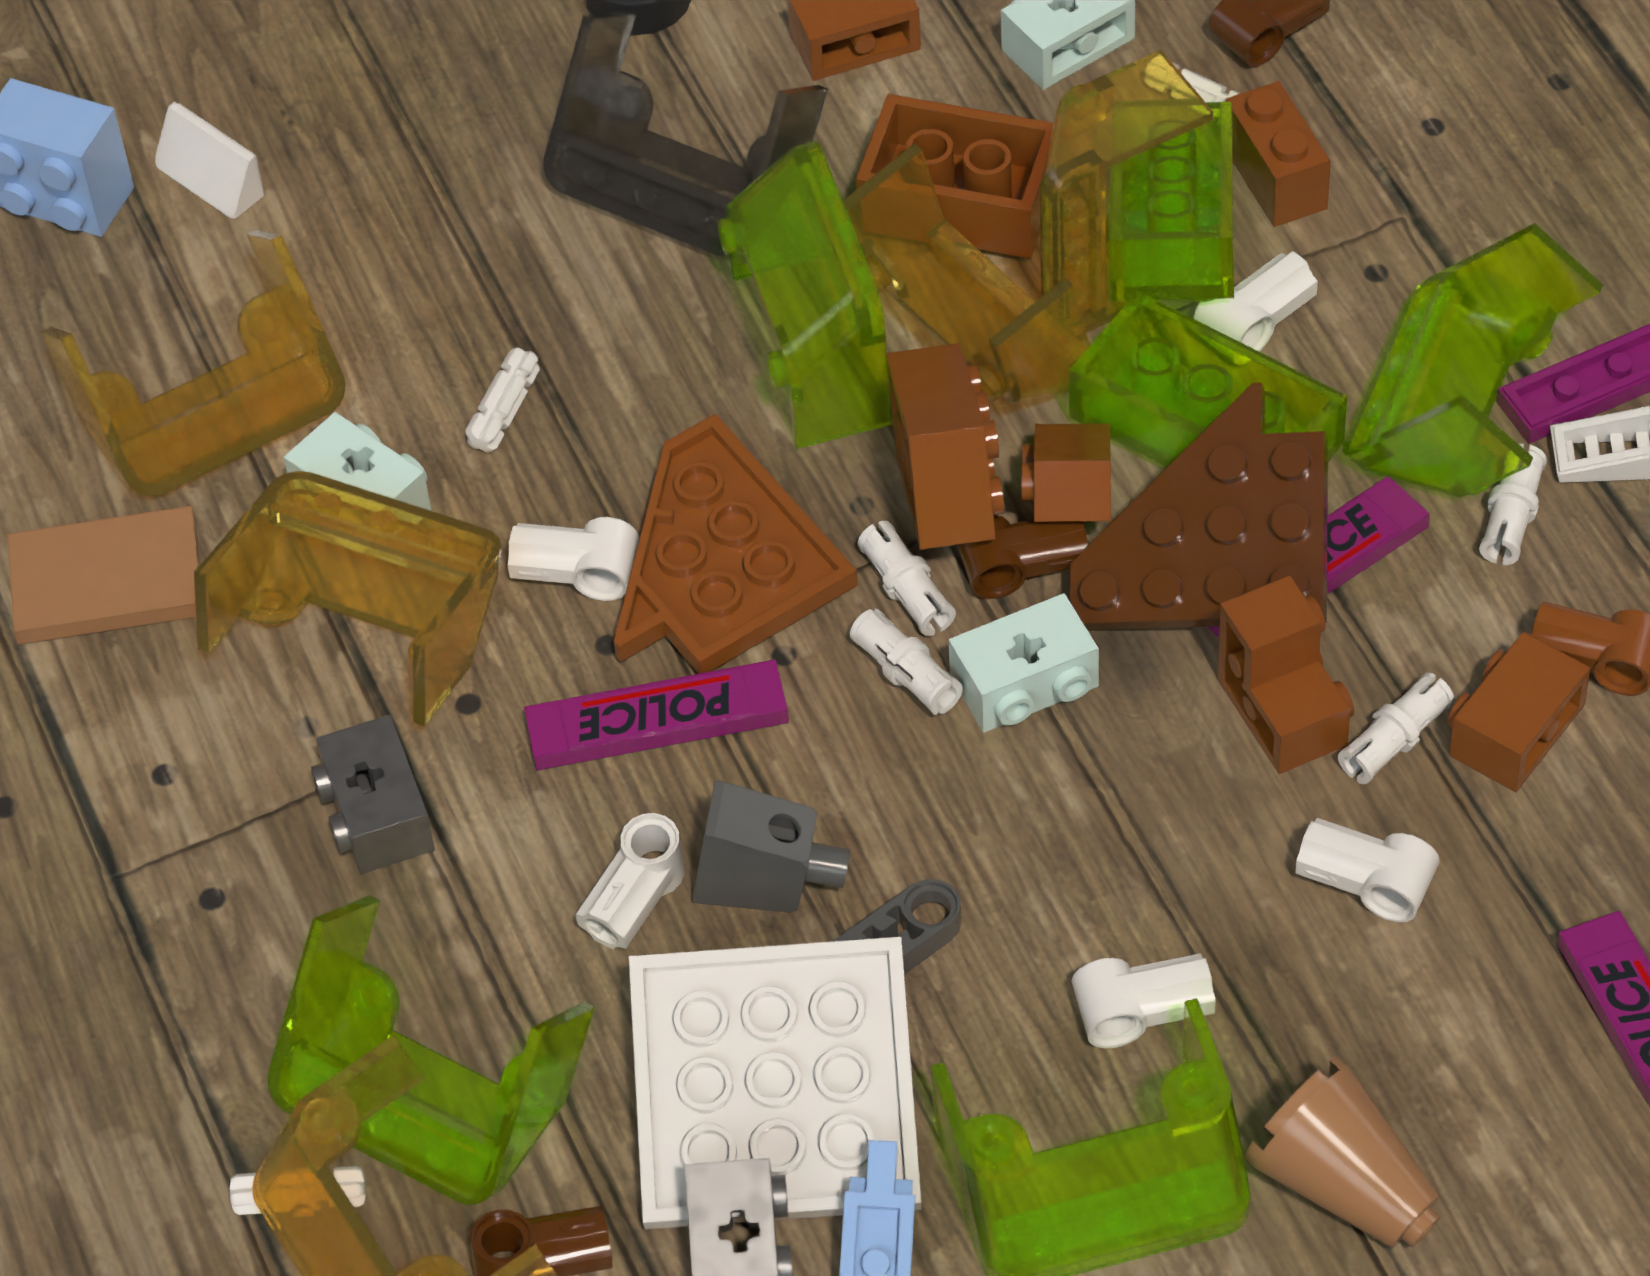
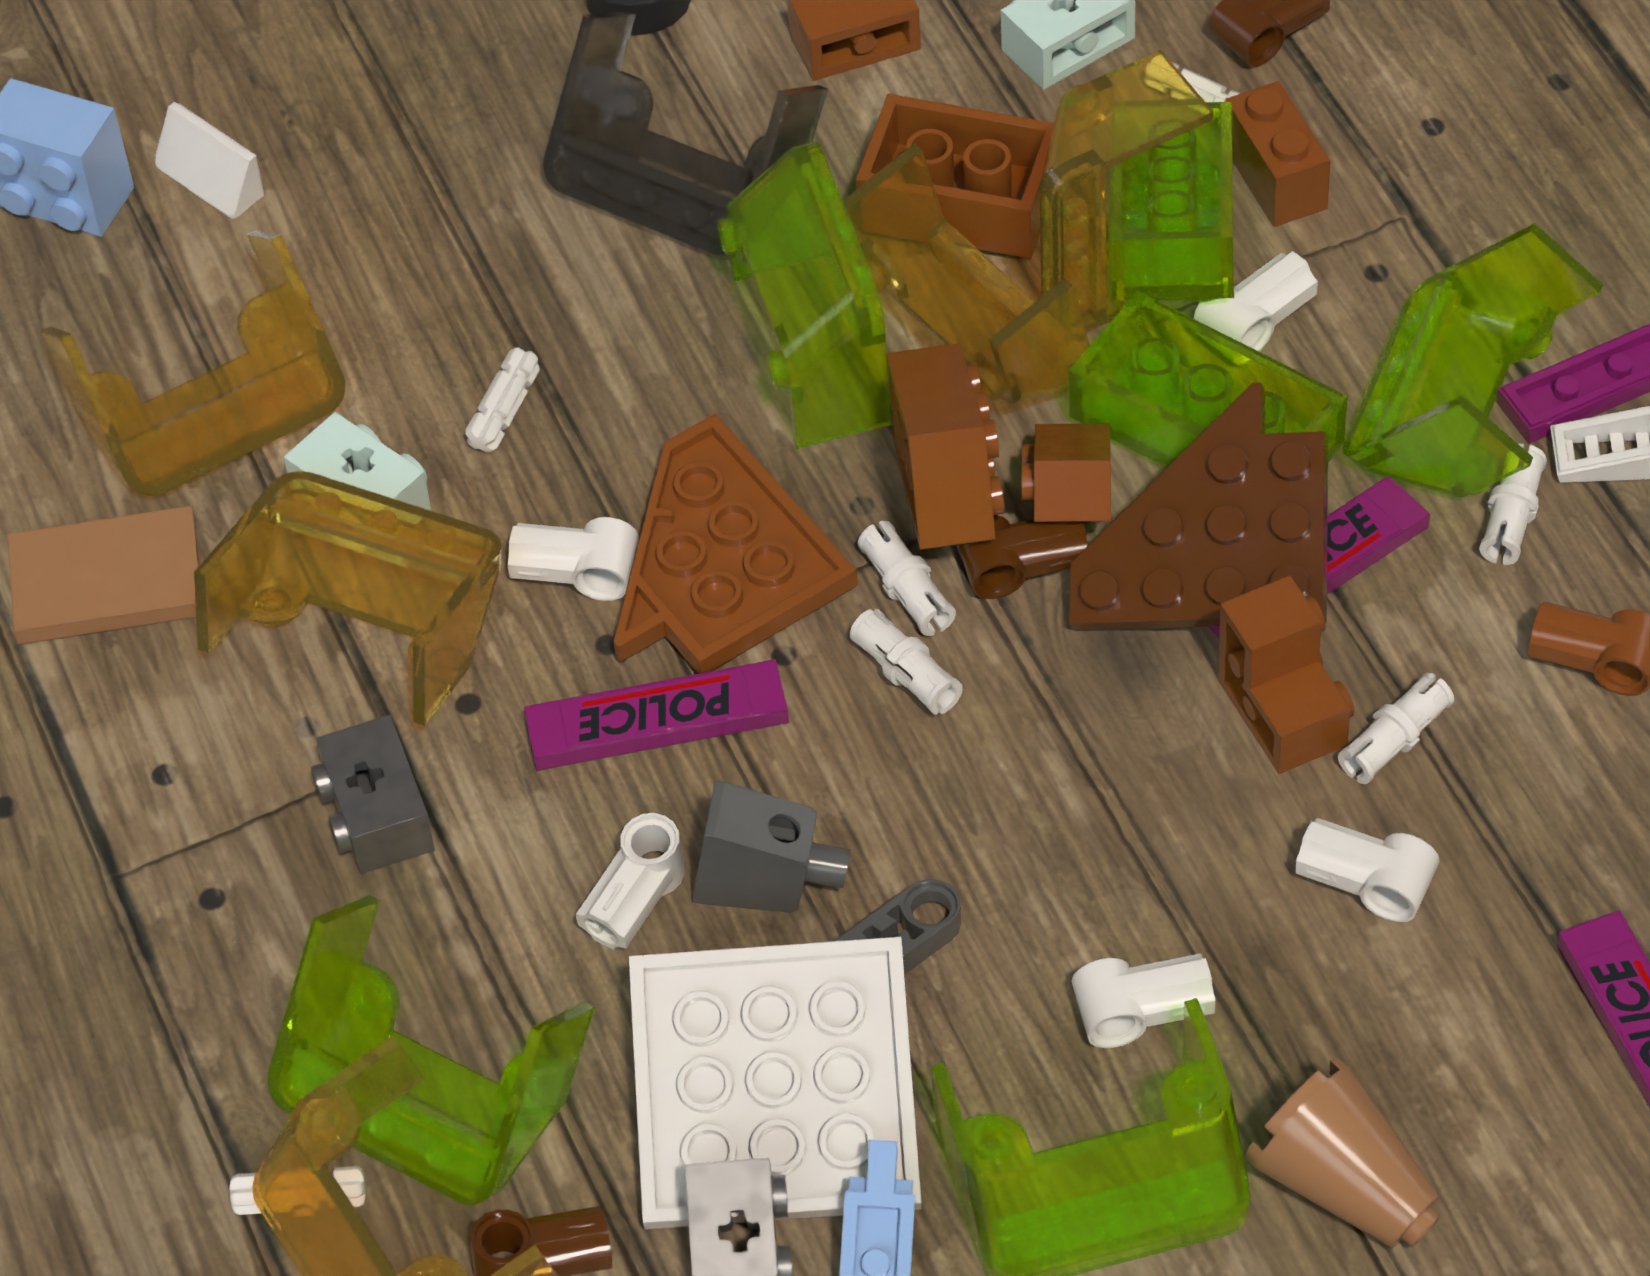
light aqua brick [948,593,1099,733] -> none
dark orange brick [1447,632,1590,792] -> none

